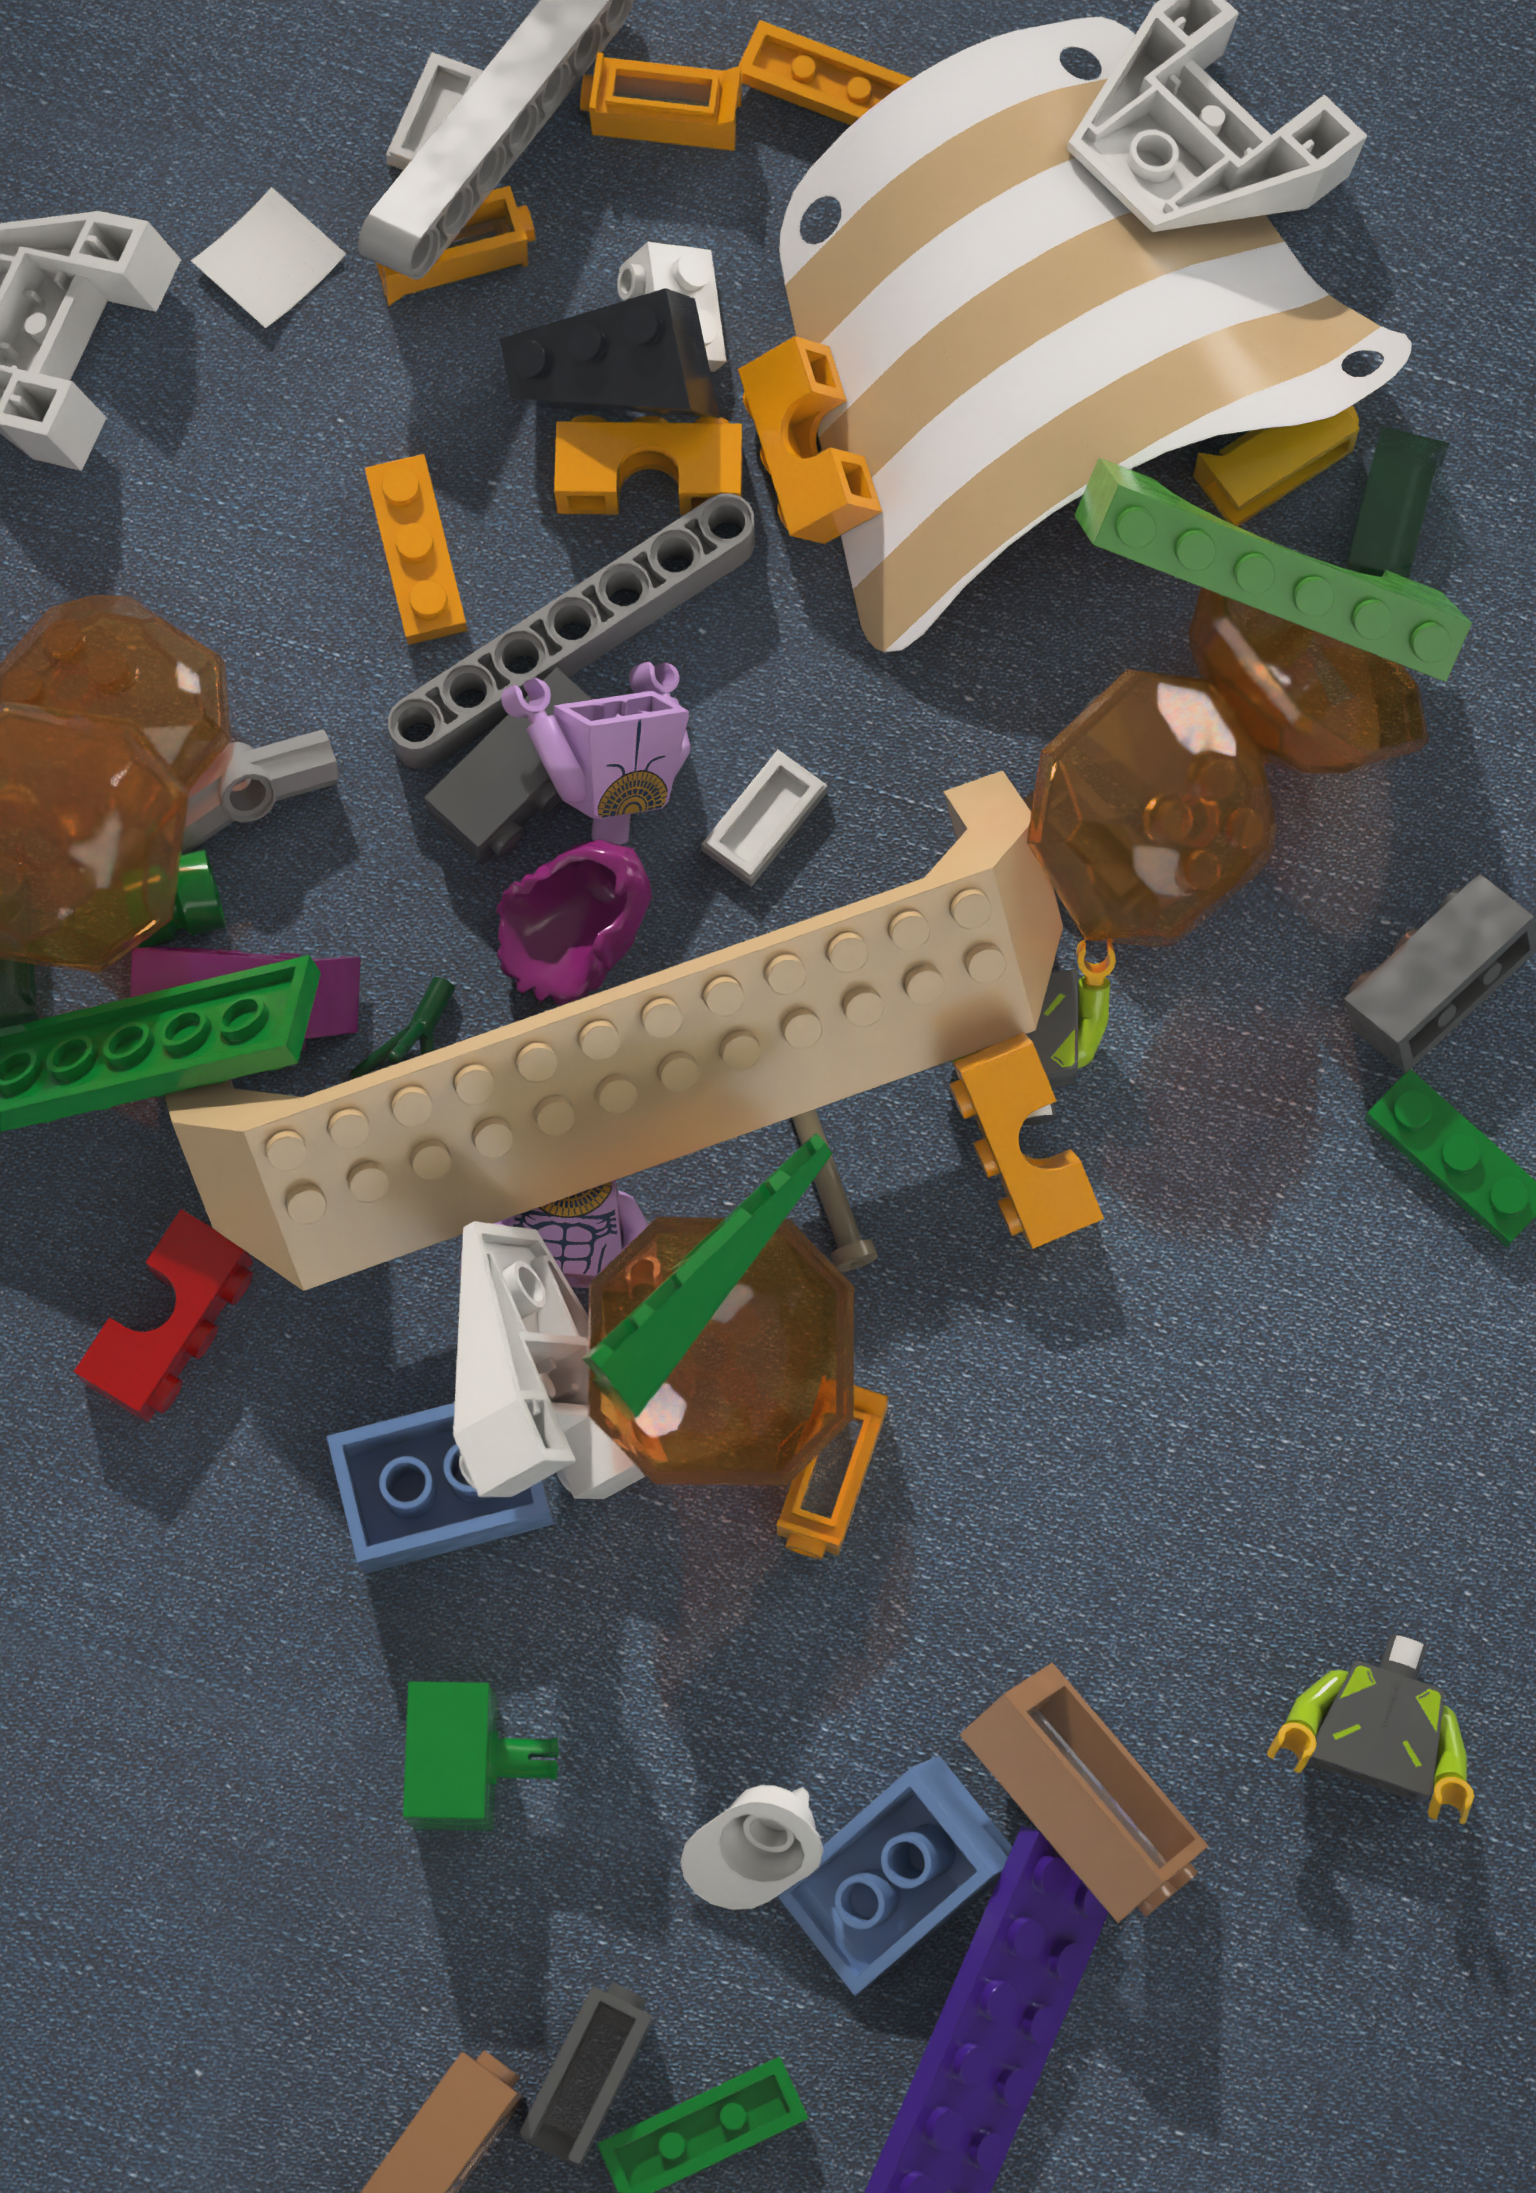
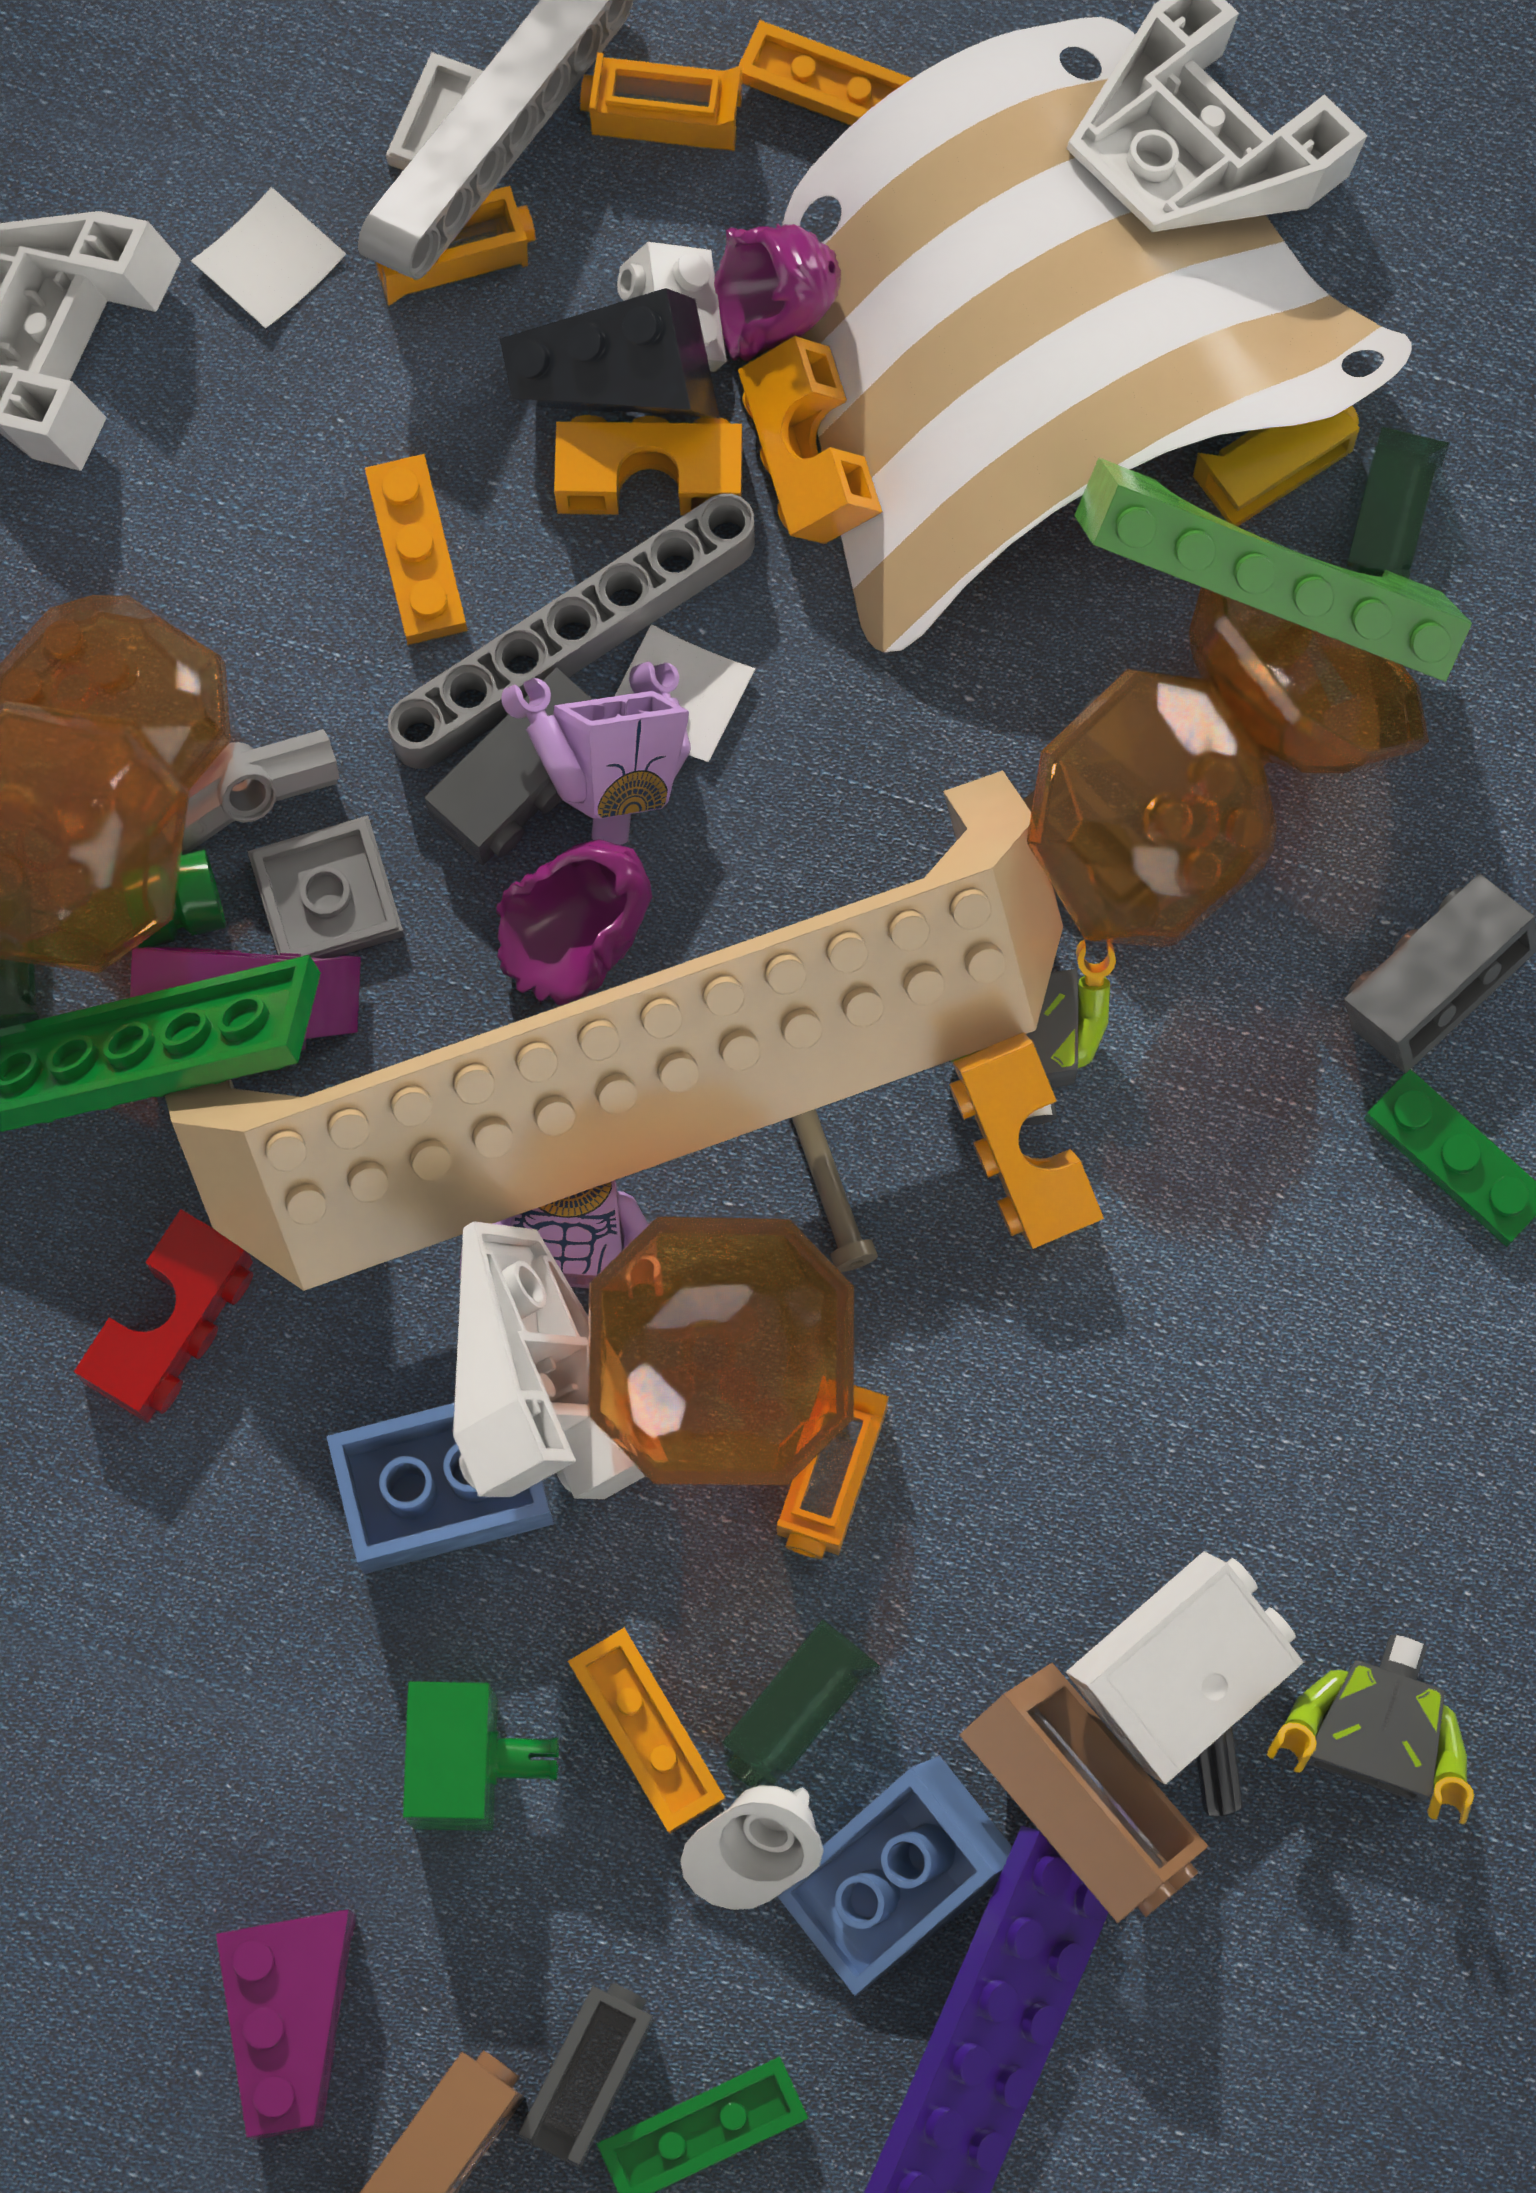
dark green plant [350,977,455,1079] -> none
green wedge [582,1133,832,1420] -> none
white tile [701,750,828,887] -> none
none -> magenta wedge [216,1909,356,2140]
none -> light grey tile [248,815,405,959]
none -> light orange plate [568,1627,726,1834]
none -> white sticker [615,624,755,762]
none -> magenta piece [714,224,841,361]
none -> clear green window [722,1619,880,1788]
none -> white piece [1066,1551,1304,1816]

